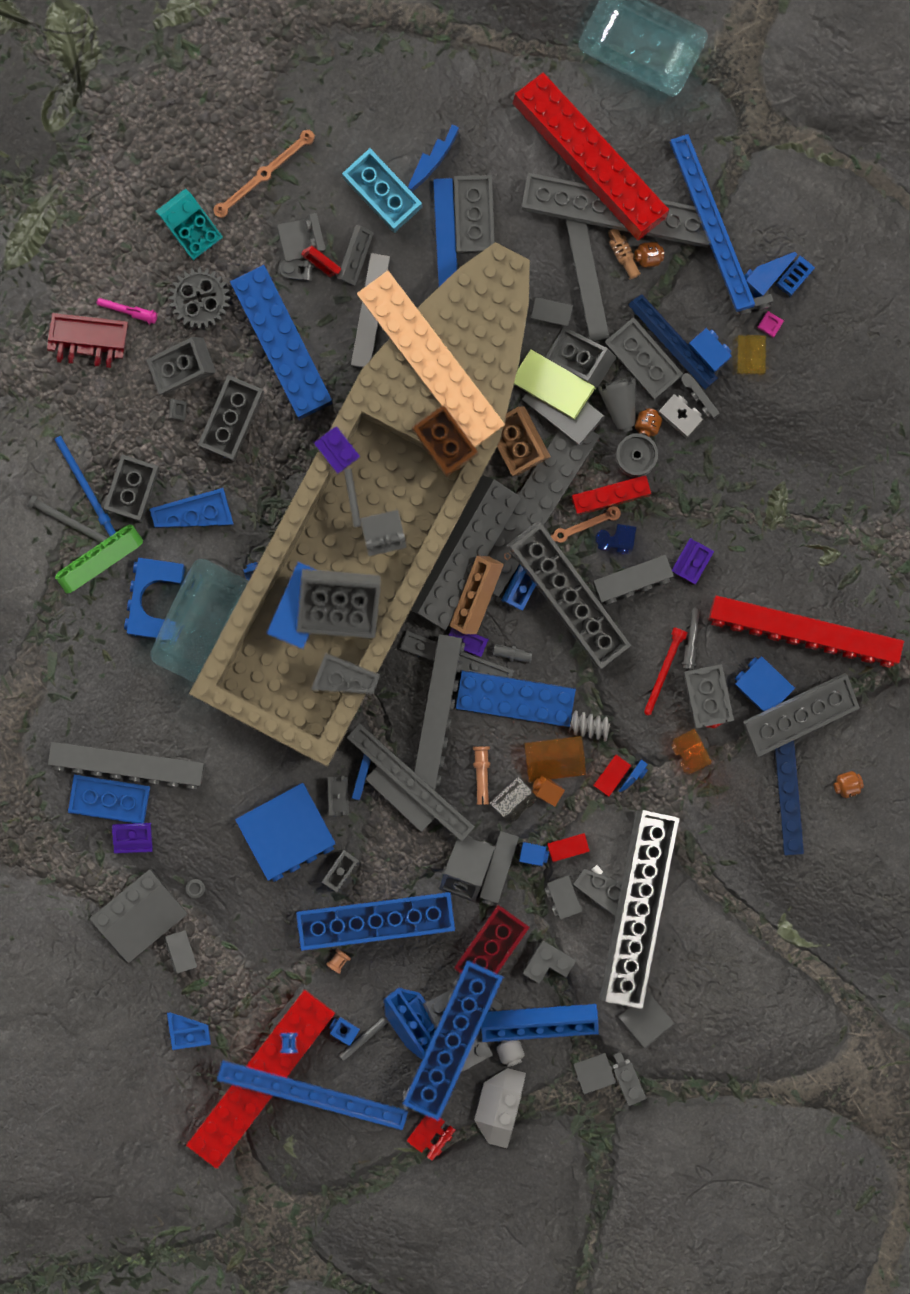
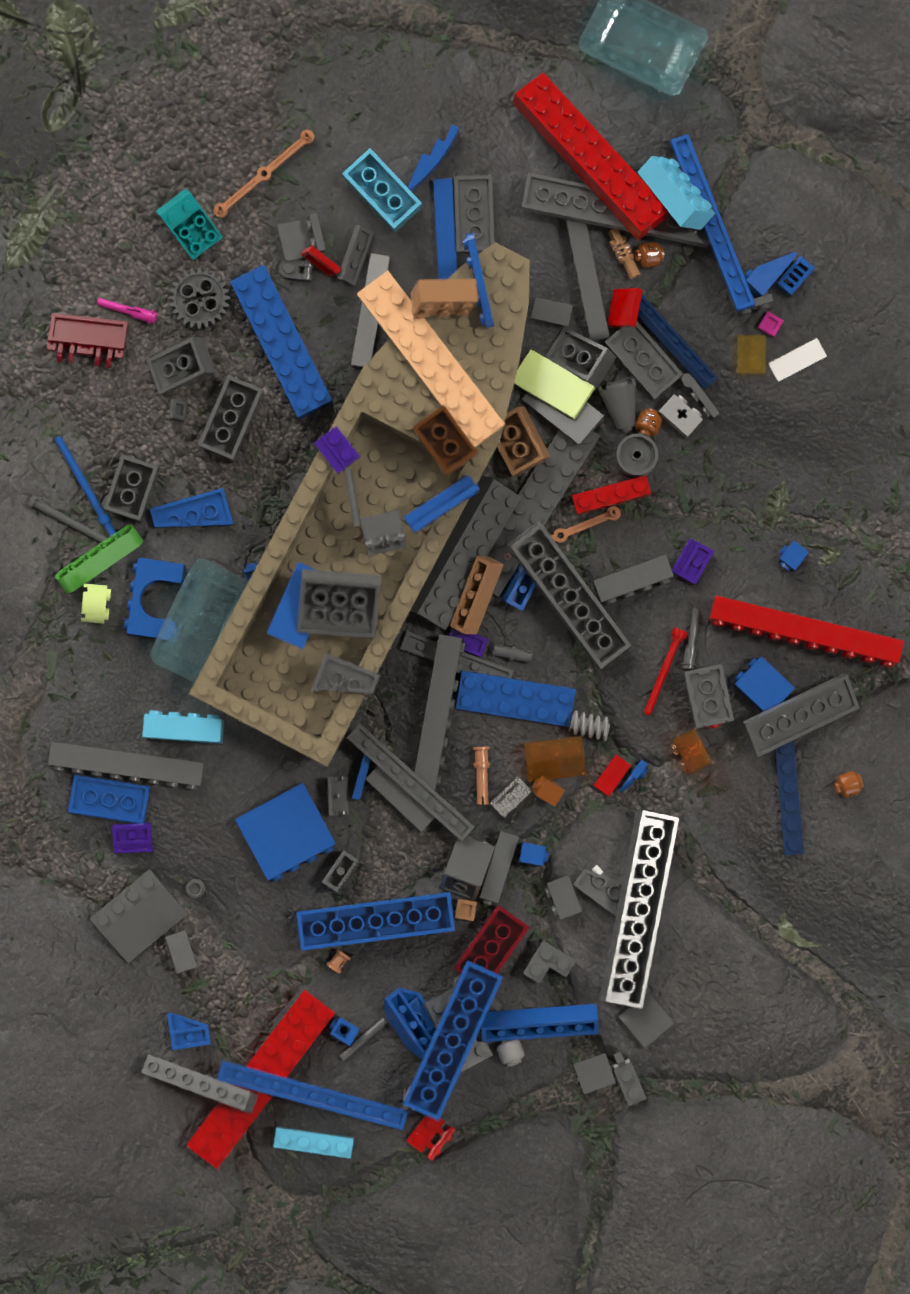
blue bush [280,1033,298,1053] -> none
light grey wedge [474,1068,526,1148] -> none
red tile [548,833,590,862] -> none
clear blue brick [596,524,636,554] -> none
blue brick [689,328,732,373] -> none
none -> yellowish green brick [81,584,111,624]
none -> dark grey brick [141,1054,258,1113]
none -> medium azure brick [143,711,224,744]
none -> medium azure brick [274,1126,354,1158]
none -> blue fence [404,475,480,534]
none -> medium nougat brick [411,279,478,317]
none -> medium nougat plate [455,899,477,921]
none -> blue piece [462,233,494,328]
none -> red tile [607,288,643,328]
none -> medium azure brick [638,156,715,230]
none -> white sticker [768,338,827,382]
none -> blue brick [778,541,809,572]

